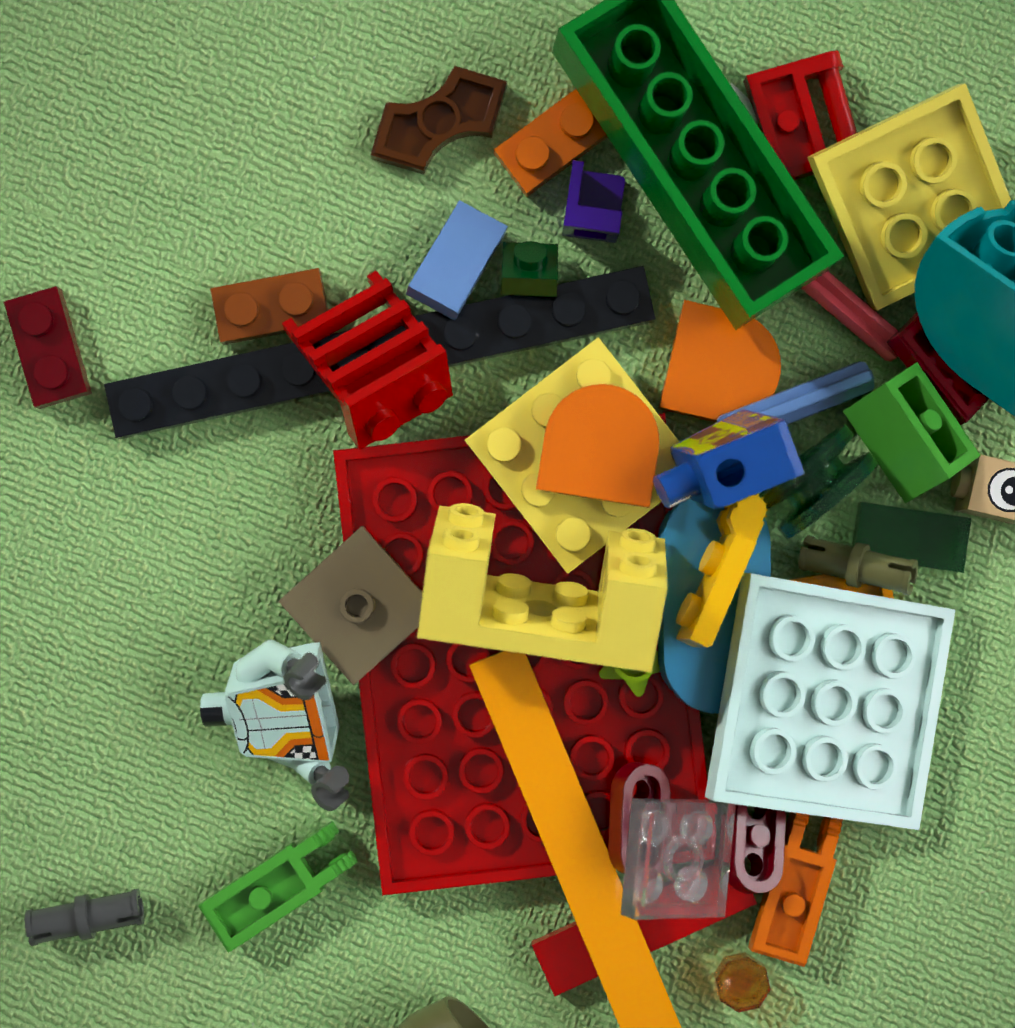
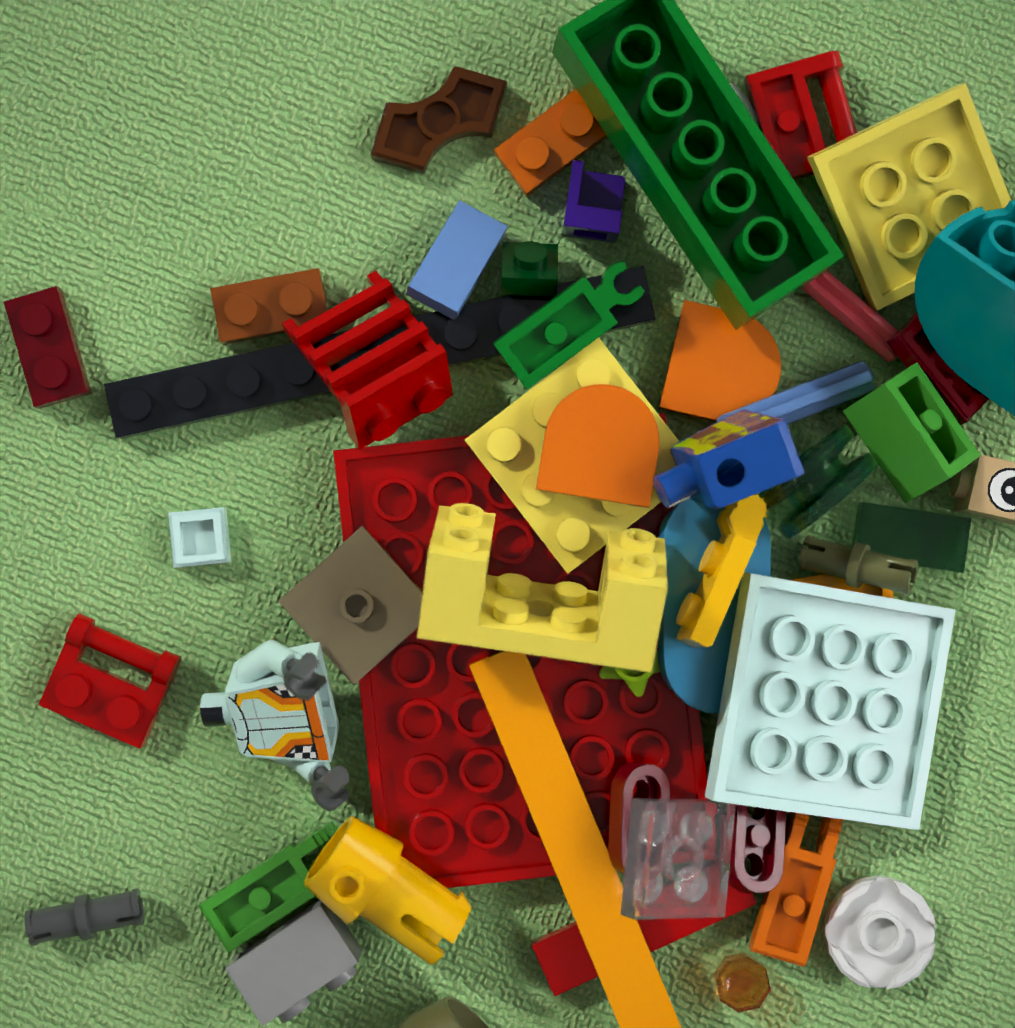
none -> red plate [38,613,181,749]
none -> light aqua tile [168,507,232,568]
none -> light grey brick [225,899,363,1026]
none -> yellow piece [304,816,471,965]
none -> green plate [493,261,644,390]
none -> white tile [823,875,936,989]

